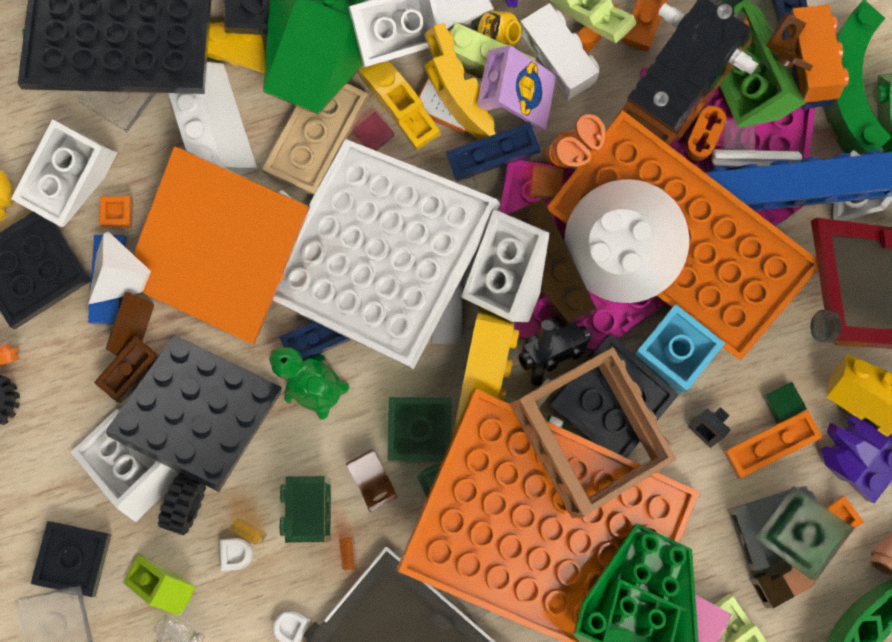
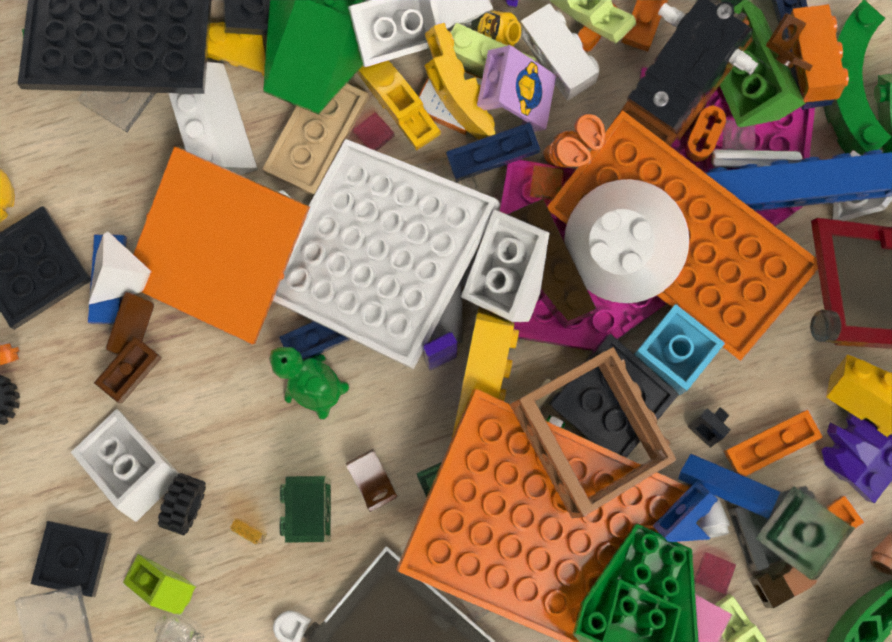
white slope [11,119,117,227] -> none
orange plate [99,196,133,228] -> none
black plate [106,335,282,492] -> none
white tile [220,538,254,571] -> none
clear orange tile [339,537,358,571] -> none
clear green brick [388,397,452,463] -> none
black piece [518,316,591,386] -> none
dark green tile [763,382,807,424] -> none
none -> dark purple tile [423,332,457,371]
none -> blue slope [653,481,718,542]
none -> blue tile [678,454,780,519]
none -> clear pink tile [694,552,736,595]
none -> white cone [699,495,730,538]

